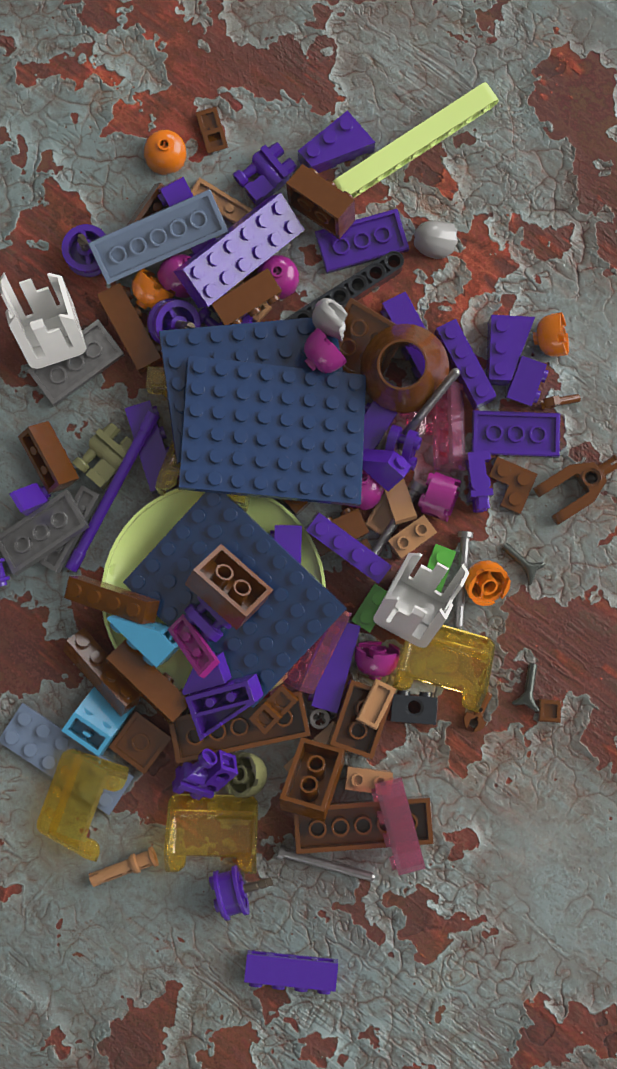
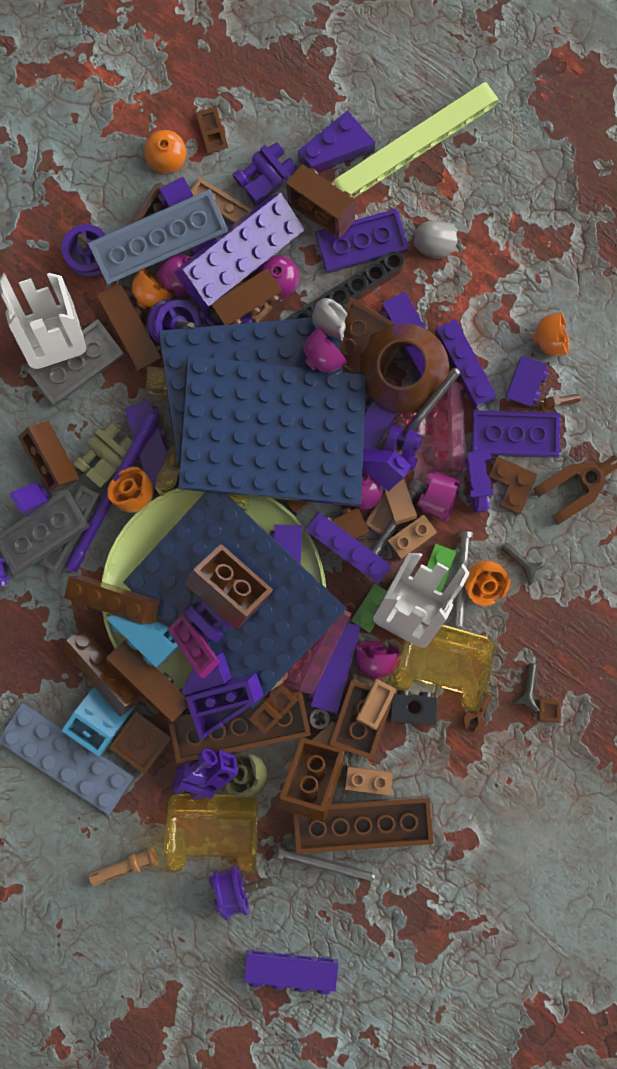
clear yellow windscreen [37,749,129,862] -> none
clear pink brick [371,776,426,876] -> none
dark purple wedge [486,315,535,386] -> none
none -> orange cylinder [107,467,154,513]

